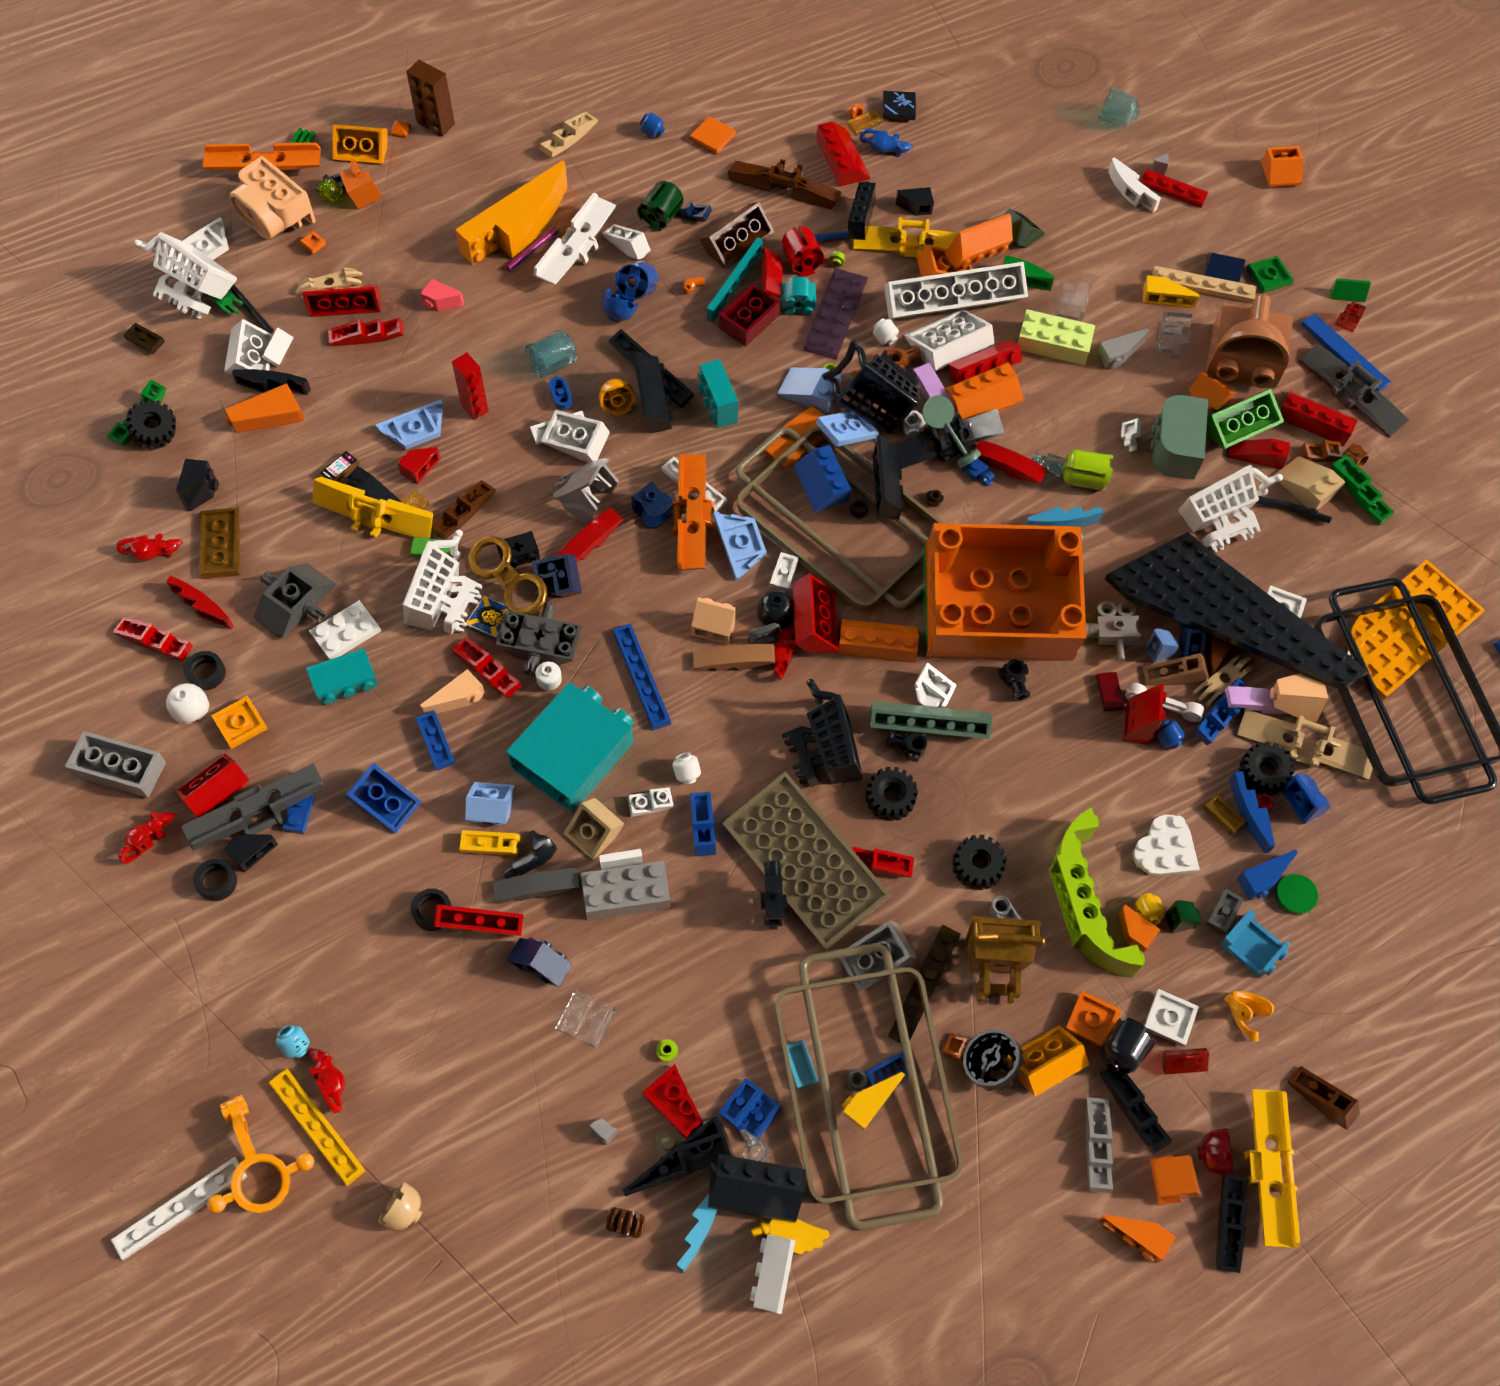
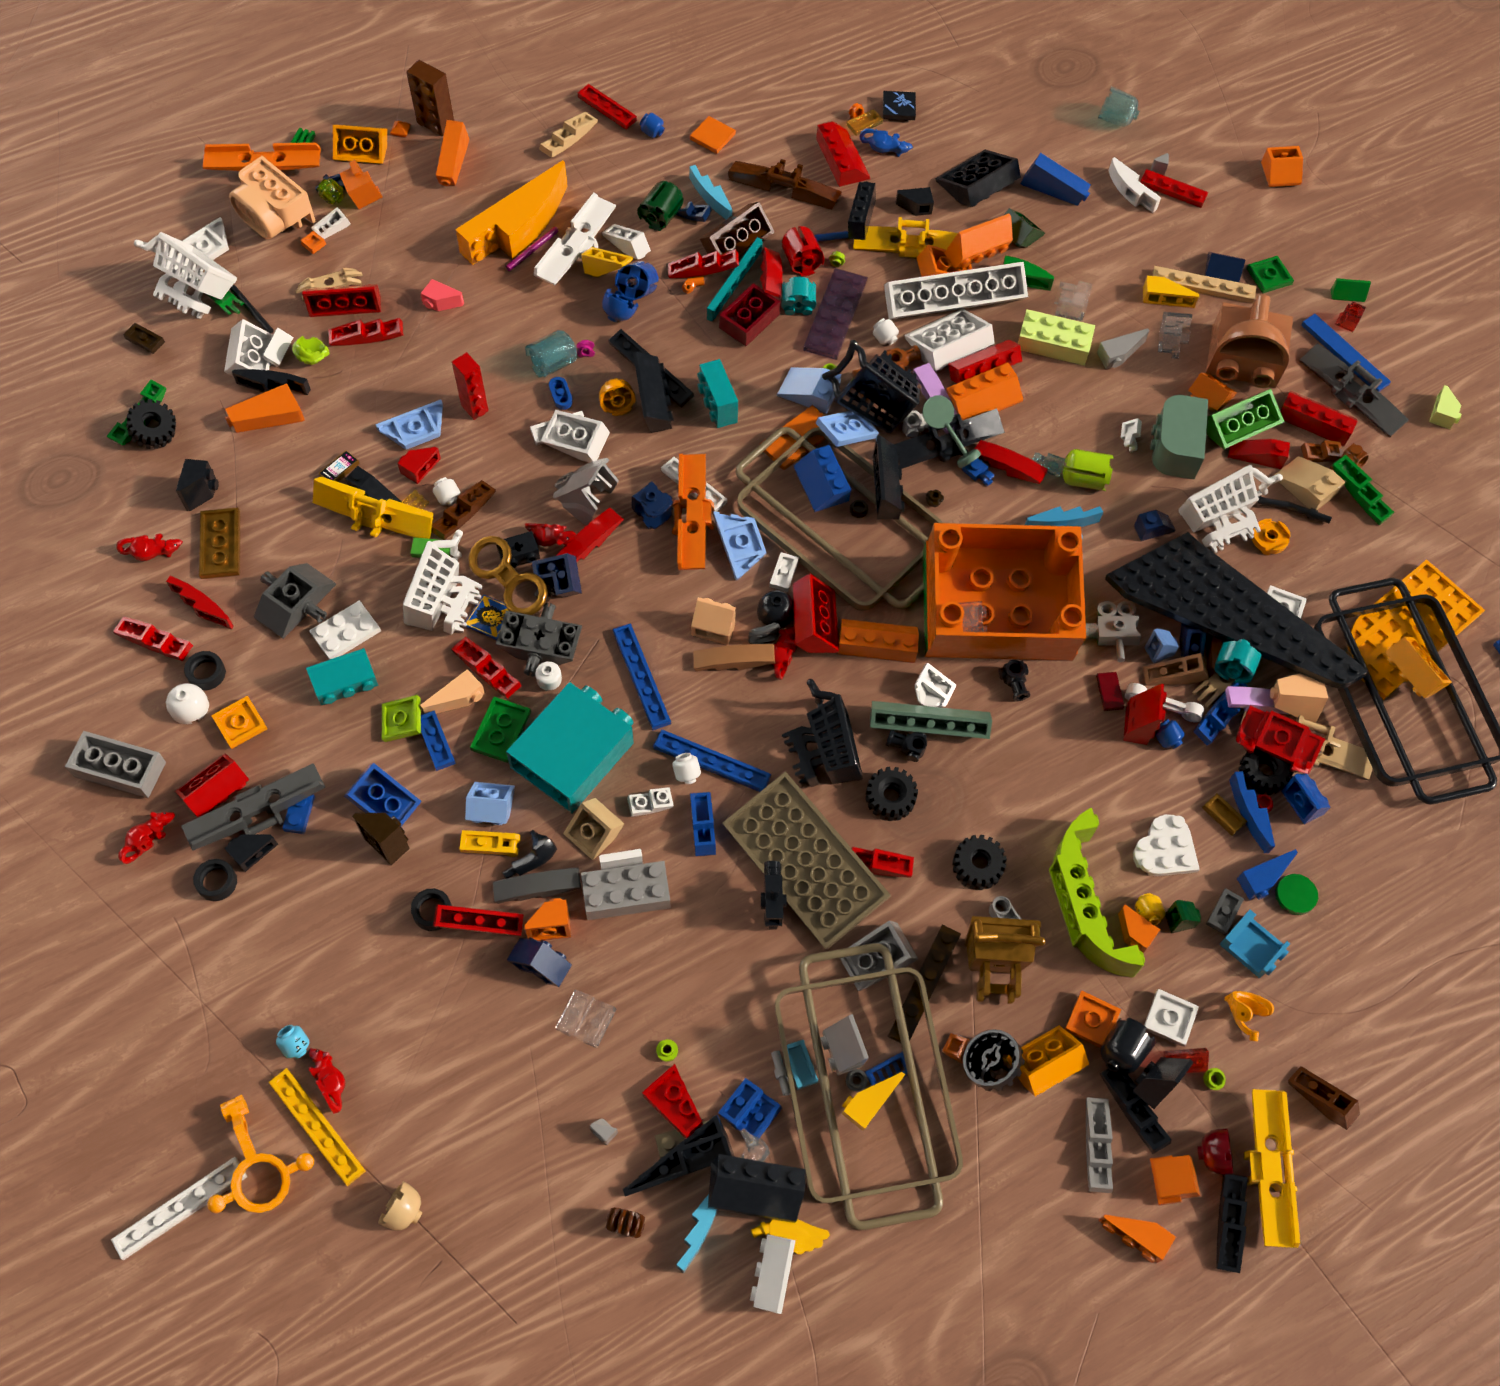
none -> lime hair [292,336,330,365]
none -> white slope [311,207,351,239]
none -> dark brown slope [352,812,410,865]
none -> lime tile [382,695,421,742]
none -> white head [433,477,461,506]
none -> orange slope [436,120,469,186]
none -> green plate [470,697,531,763]
none -> red animal [525,523,576,547]
none -> orange slope [525,898,571,941]
none -> dark pink plate [577,340,595,357]
none -> red plate [578,84,637,130]
none -> yellow slope [581,247,633,277]
none -> blue tile [653,729,771,792]
none -> red slope [668,249,739,278]
none -> medium azure slope [689,165,732,219]
none -> light grey bar [771,1051,790,1096]
none -> light grey slope [820,1014,869,1076]
none -> black slope [935,149,1021,207]
none -> clear brick [959,601,987,632]
none -> blue slope [1020,153,1091,206]
none -> black slope [1133,1057,1194,1109]
none -> dark blue slope [1134,510,1176,541]
none -> lime plate [1203,1068,1226,1090]
none -> teal brick [1214,639,1262,684]
none -> red piece [1236,705,1325,774]
none -> light orange plate [1252,519,1291,555]
none -> light orange slope [1385,637,1452,698]
none -> yellowish green slope [1429,385,1462,429]

